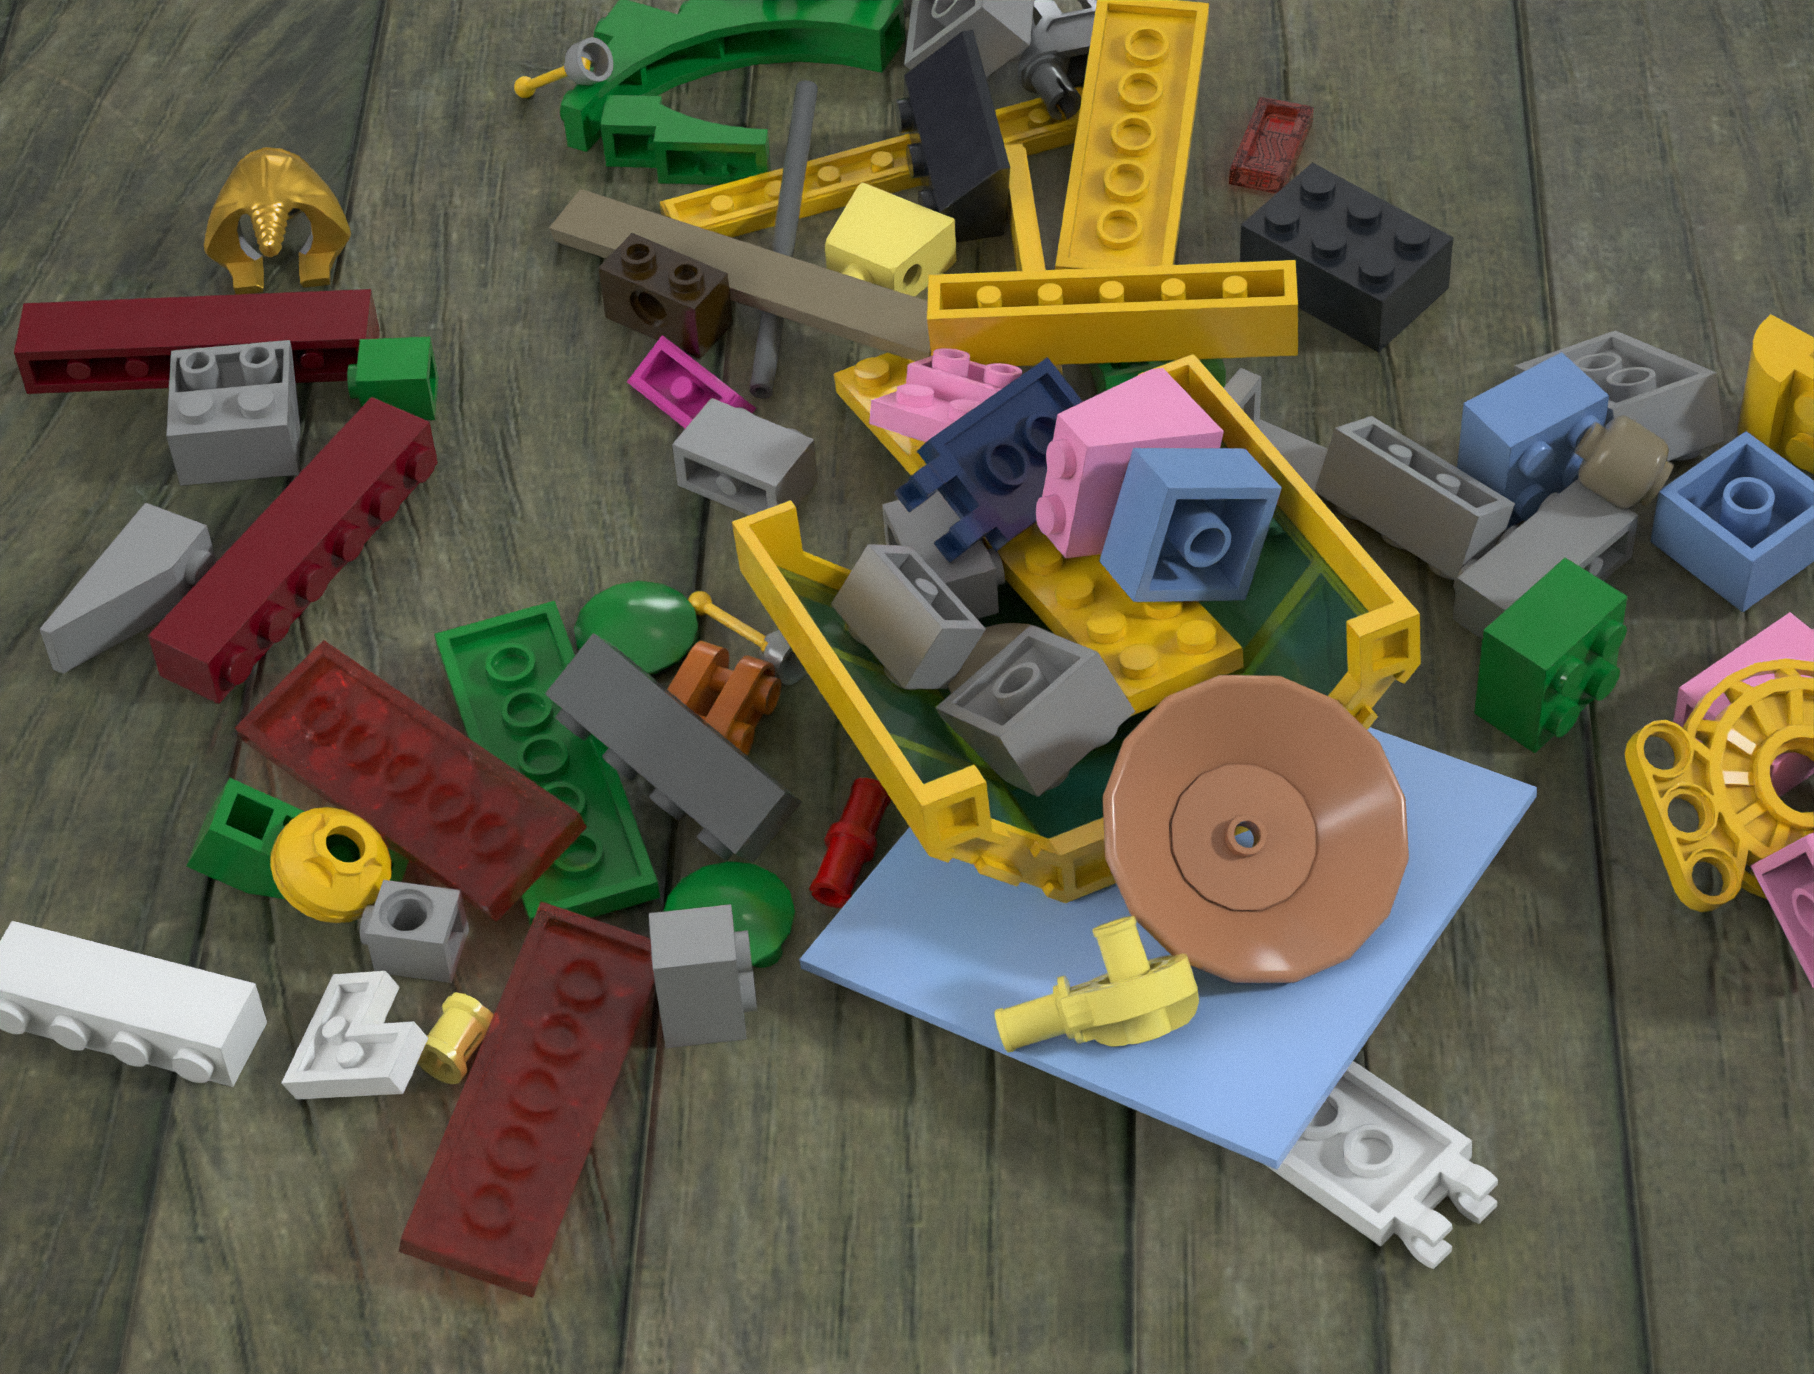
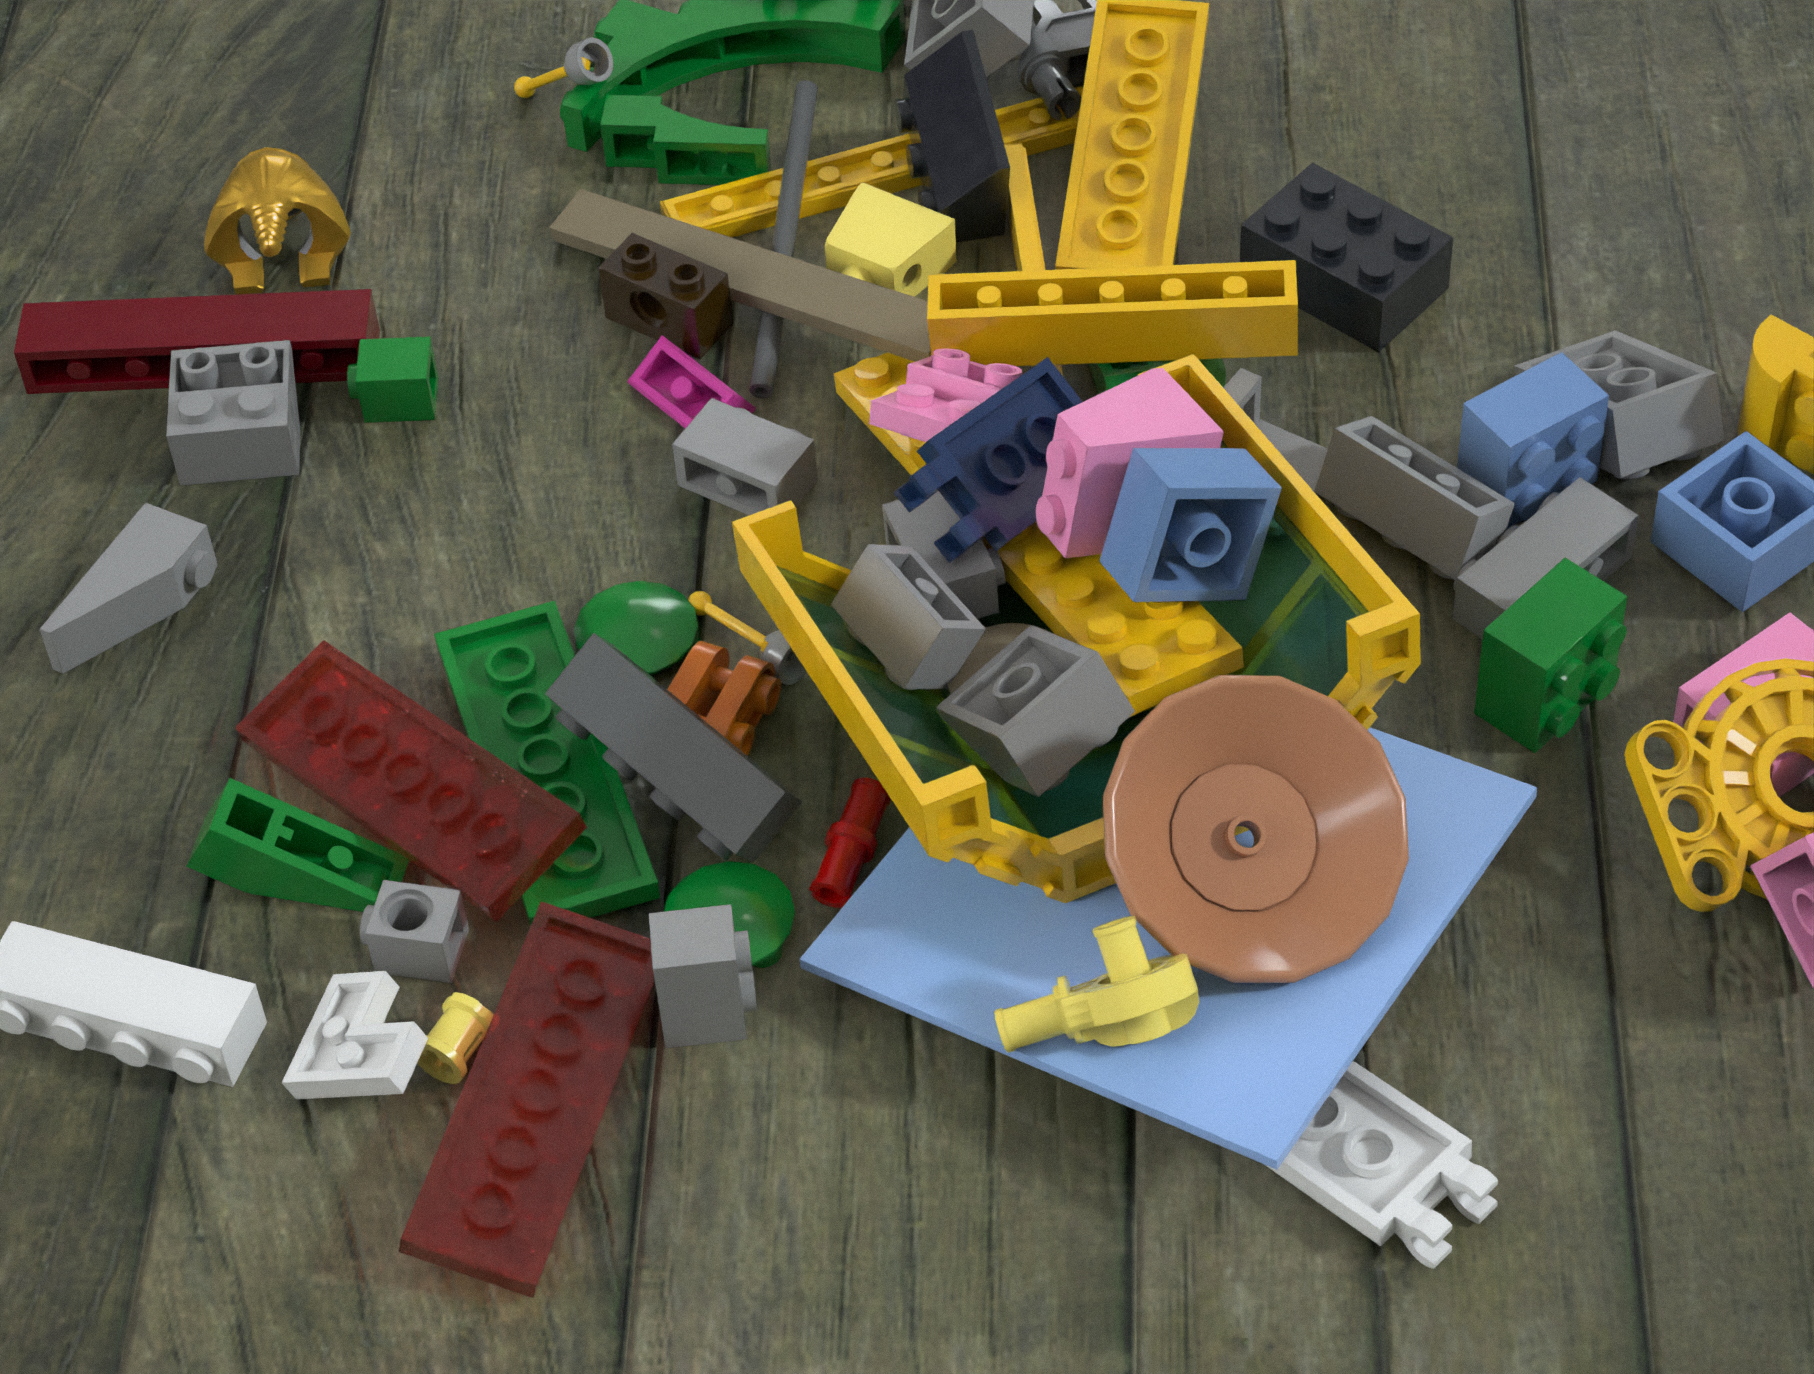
dark red brick [148,397,438,704] -> none
yellow piece [270,807,391,923] -> none
clear red tile [1229,97,1314,193] -> none
dark tan head [1575,415,1673,509] -> none

